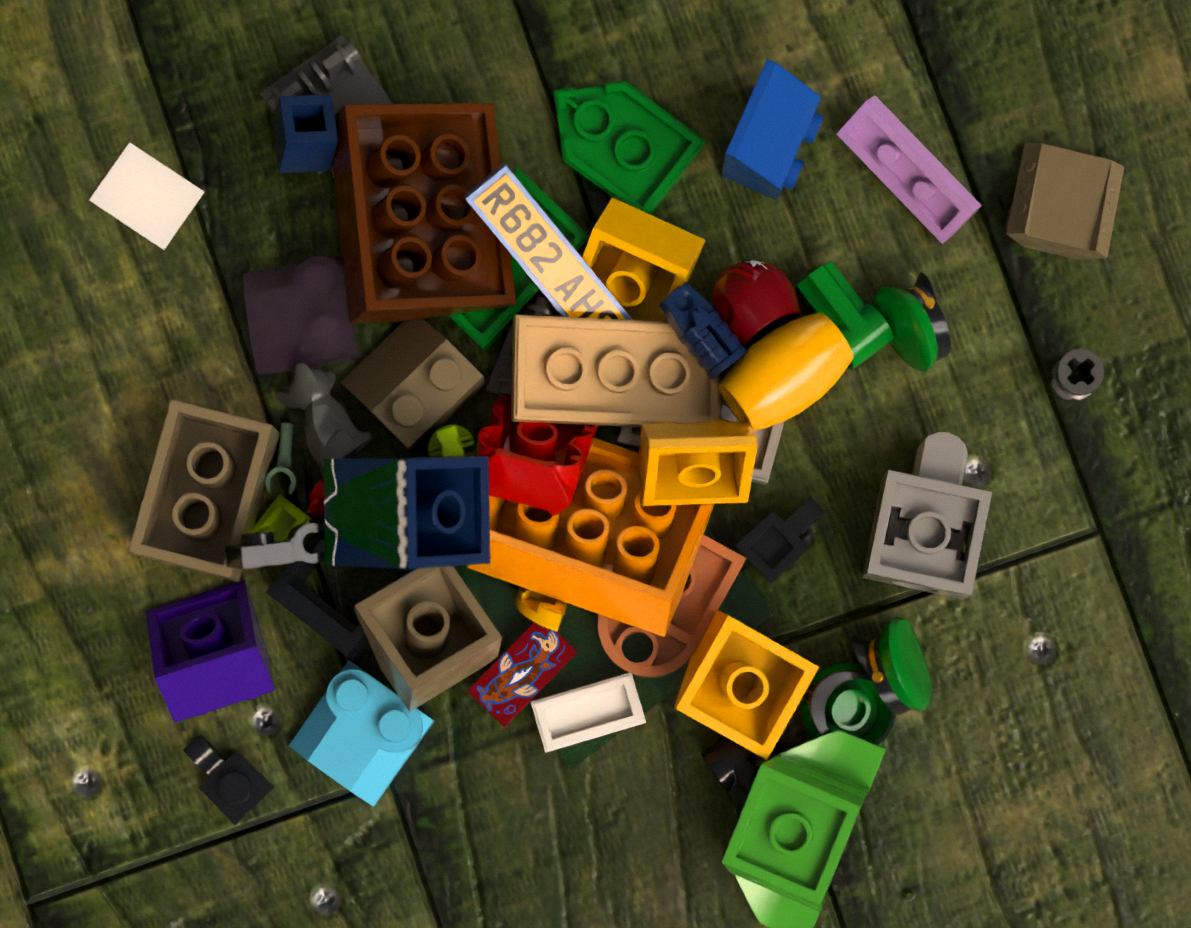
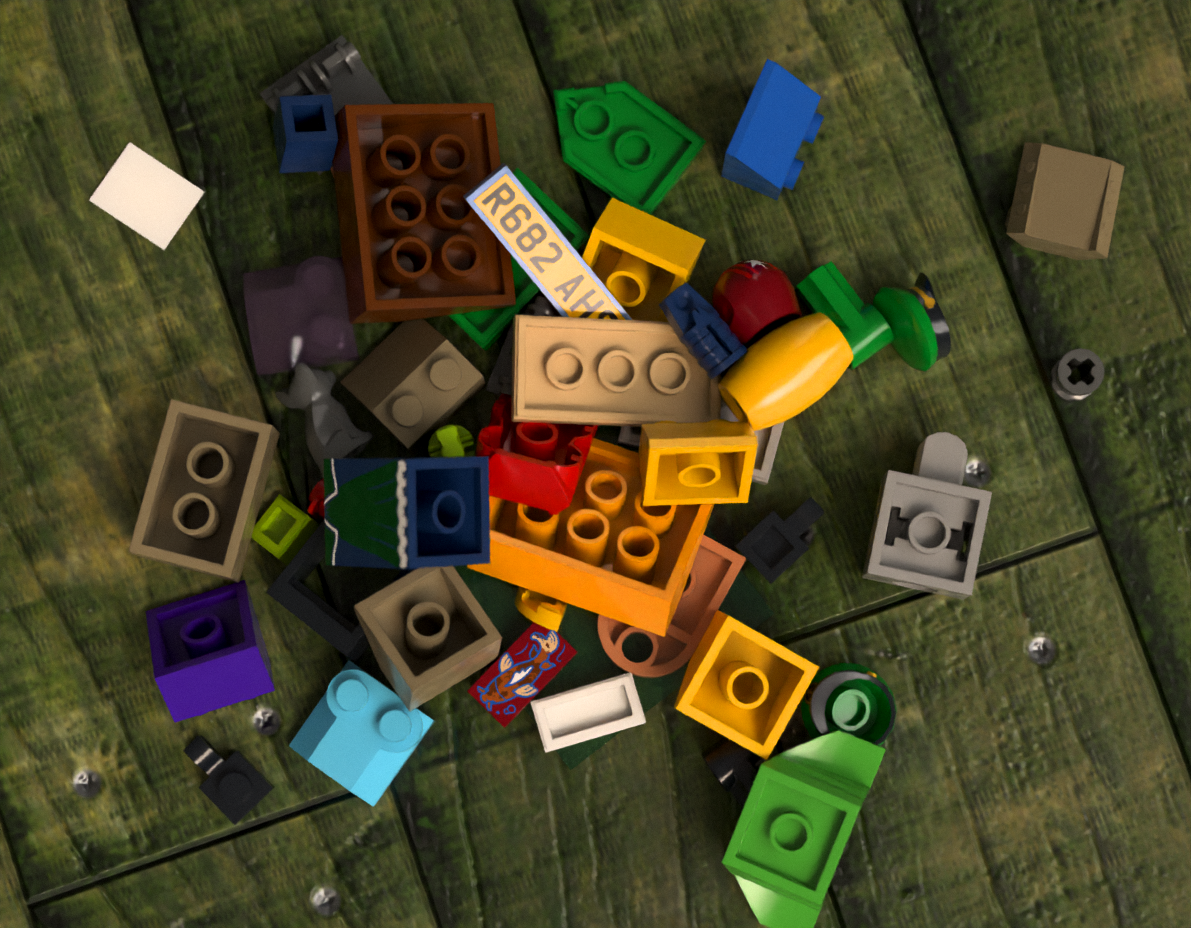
plate [225,523,325,569] -> none
sand green hand [265,423,300,495] -> none
lavender plate [837,95,982,244] -> none
green piece [850,617,932,715] -> none

